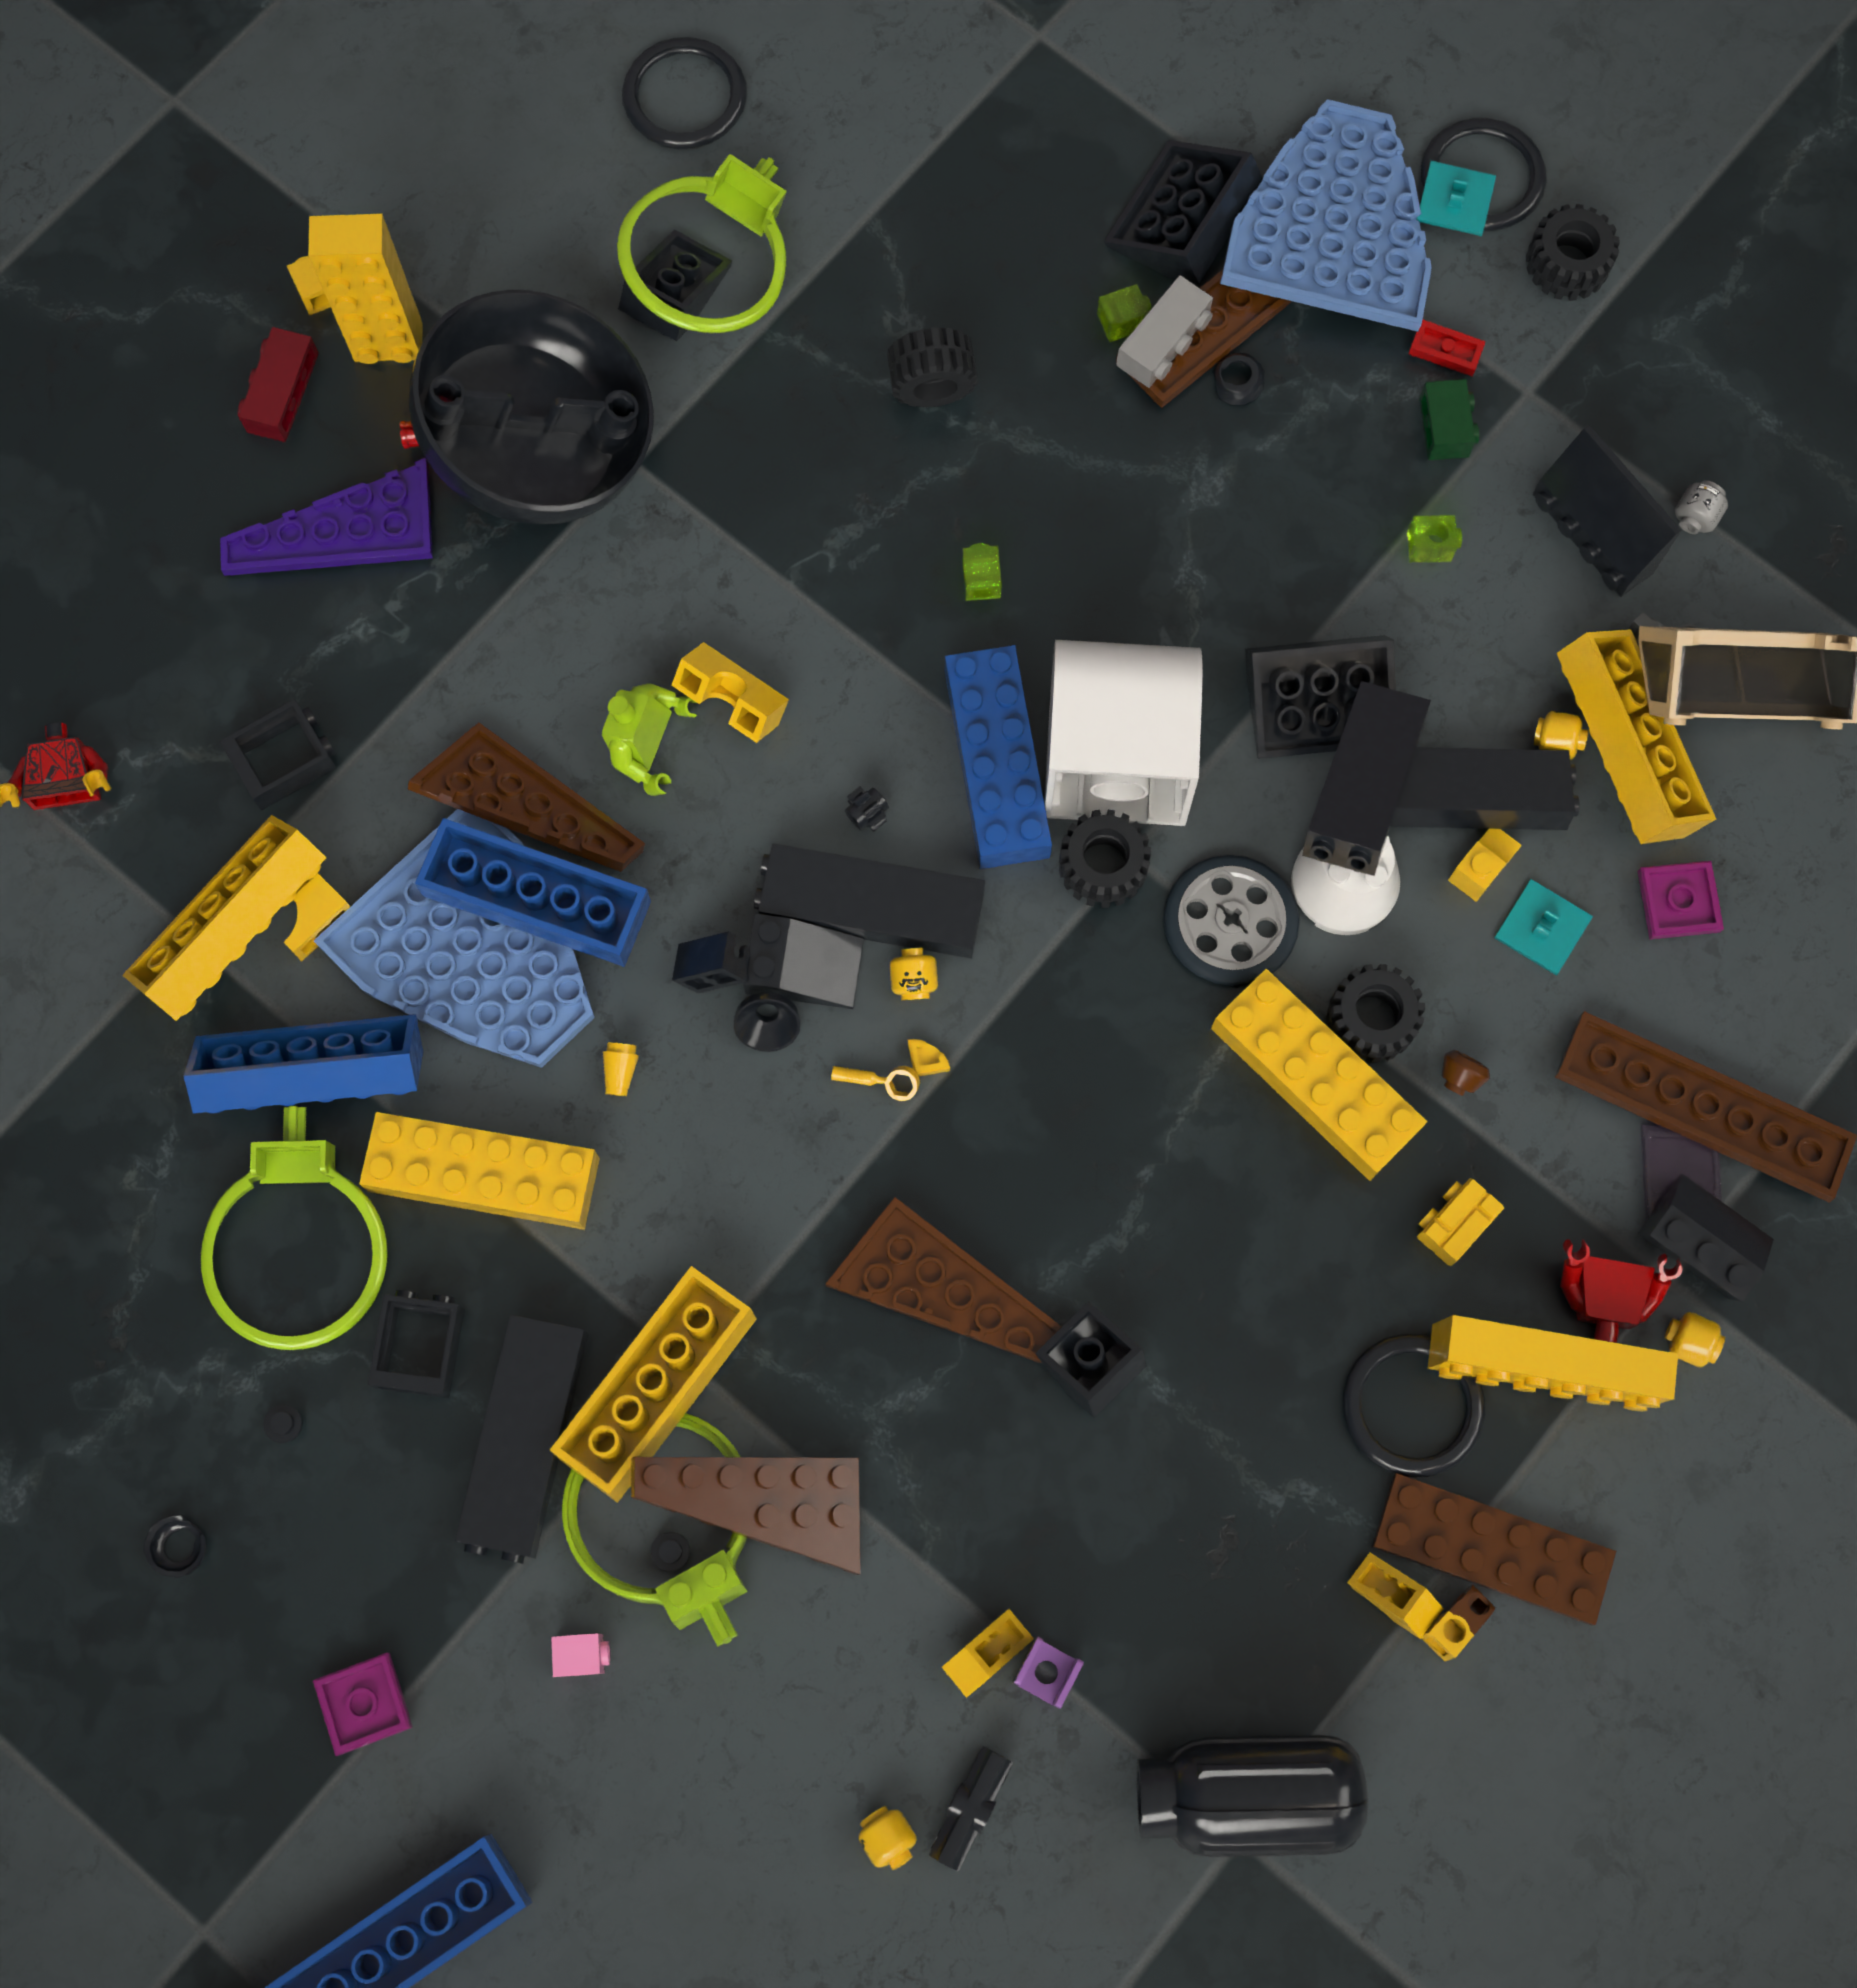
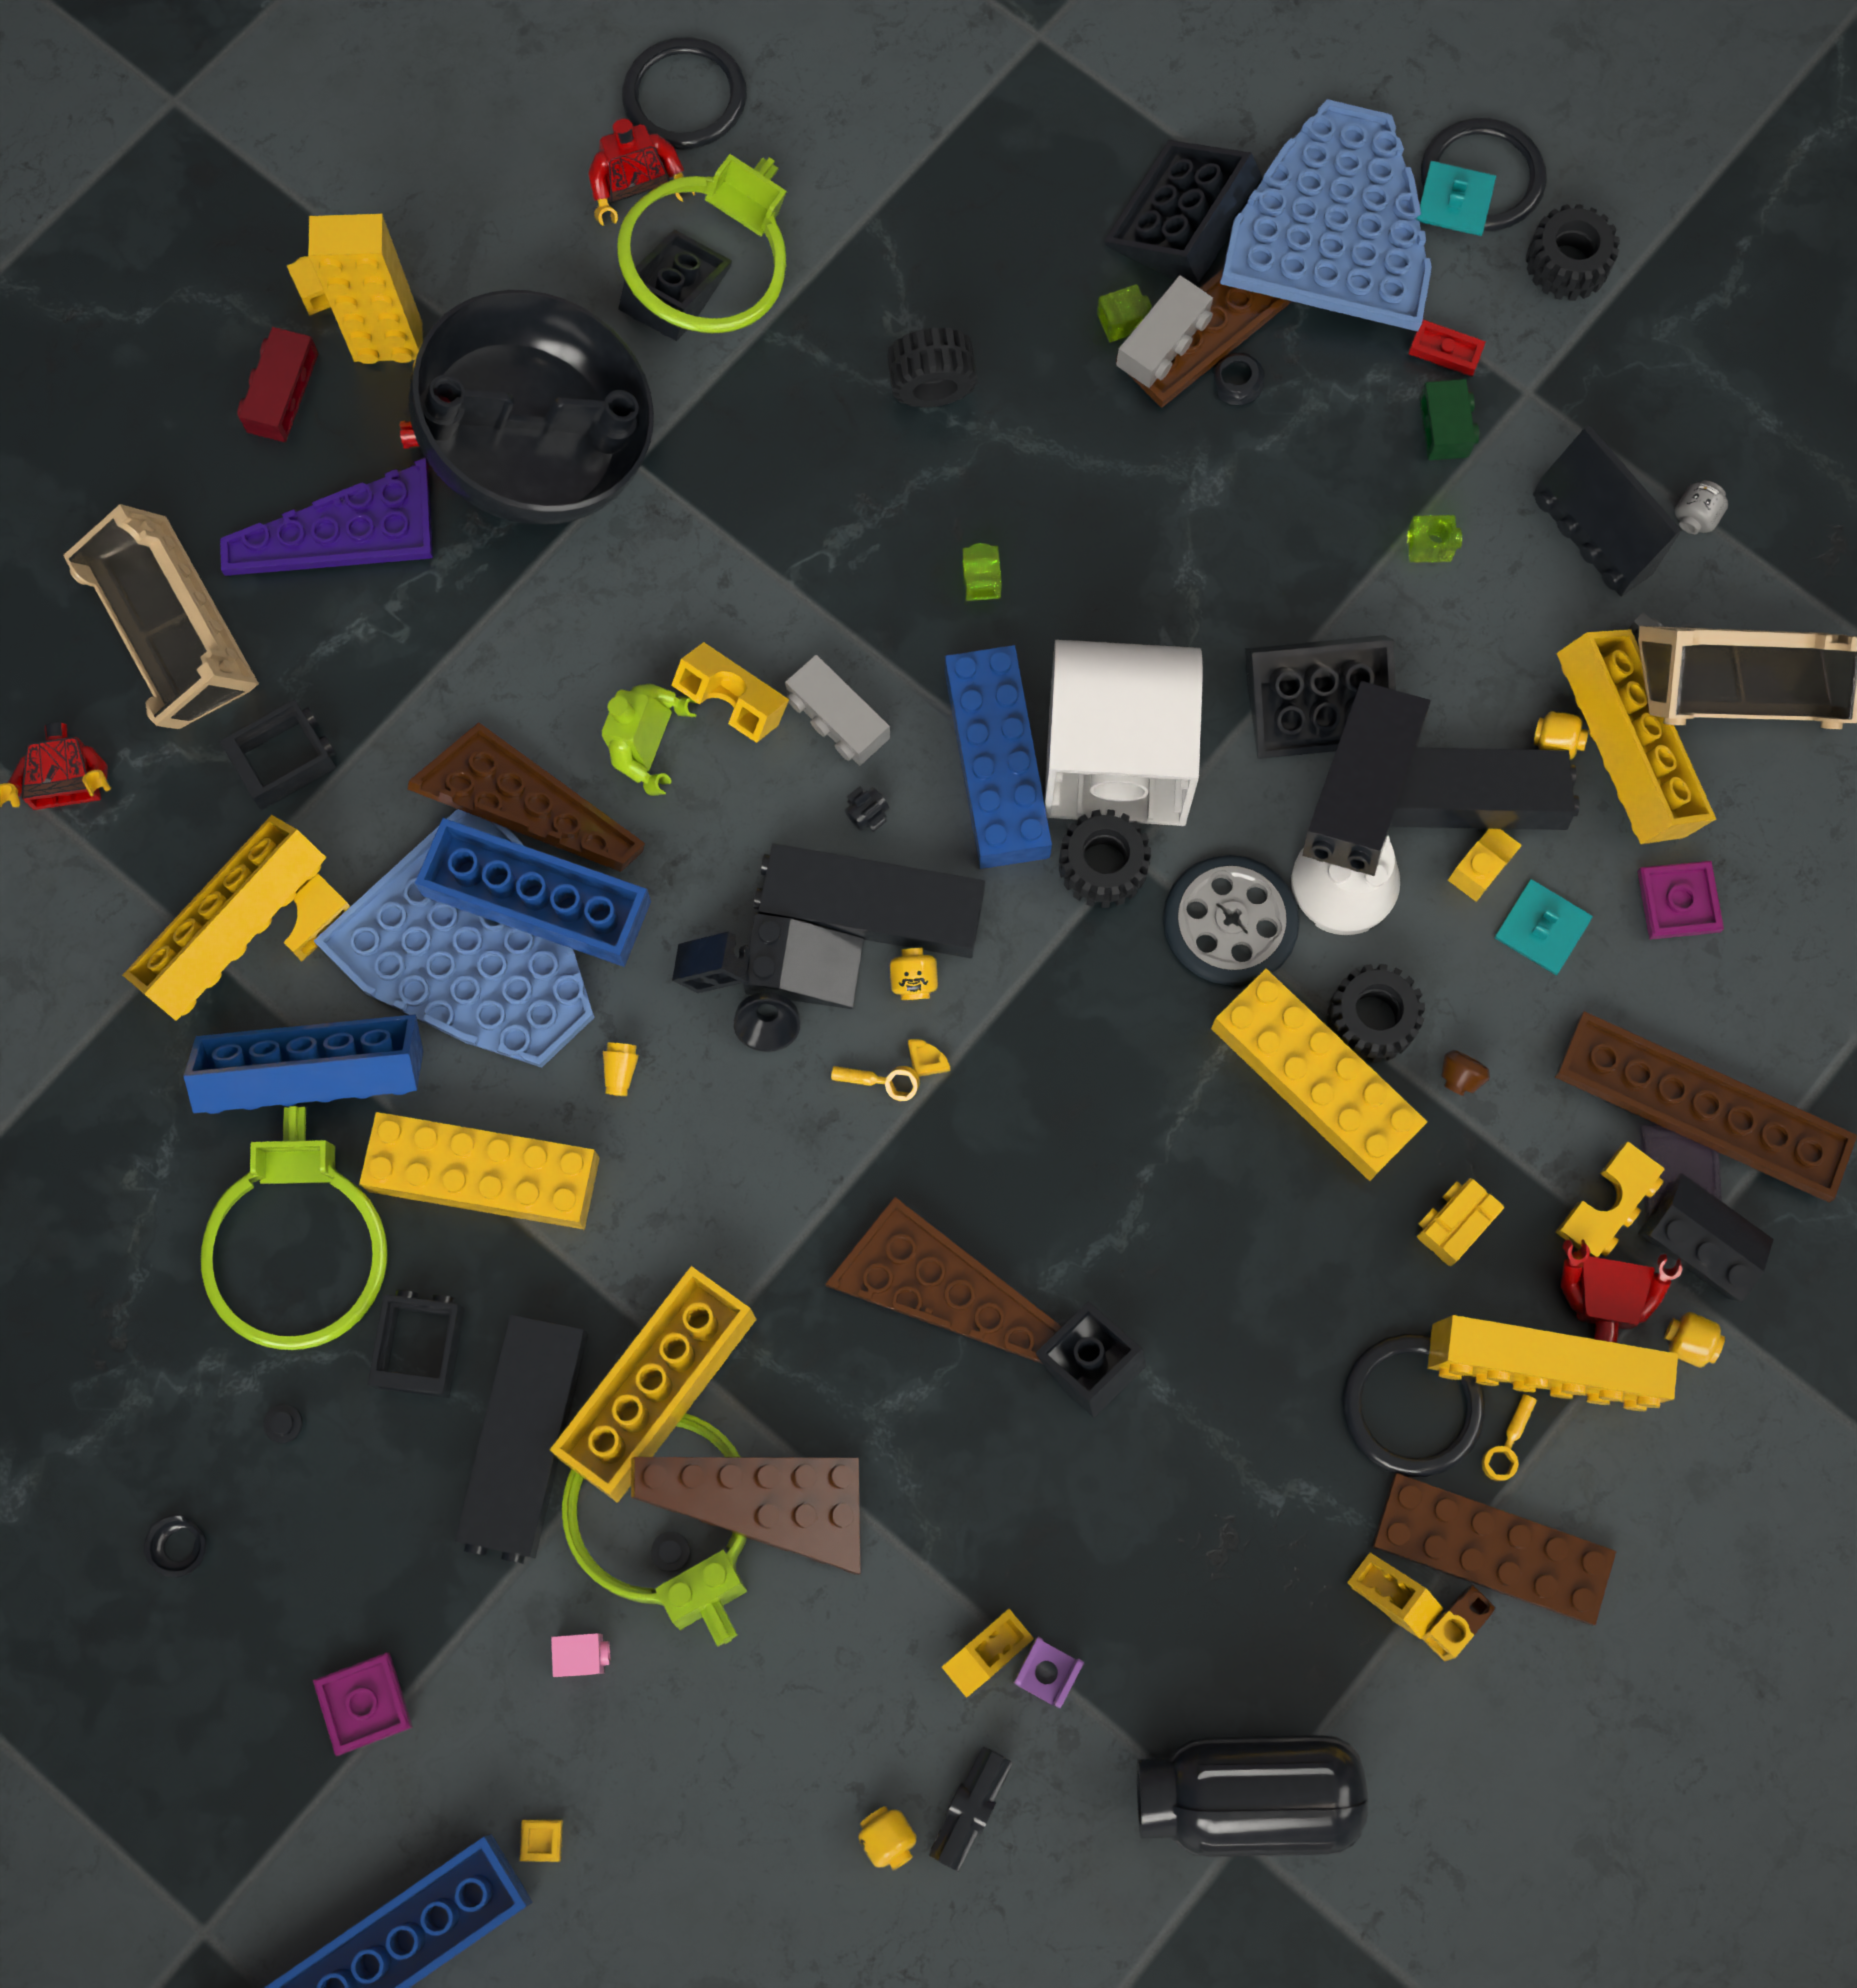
none -> windscreen [63,504,259,729]
none -> yellow tile [520,1819,563,1862]
none -> red torso [588,119,695,226]
none -> light grey brick [785,655,890,766]
none -> yellow piece [1481,1394,1537,1481]
none -> yellow arch [1556,1142,1665,1257]

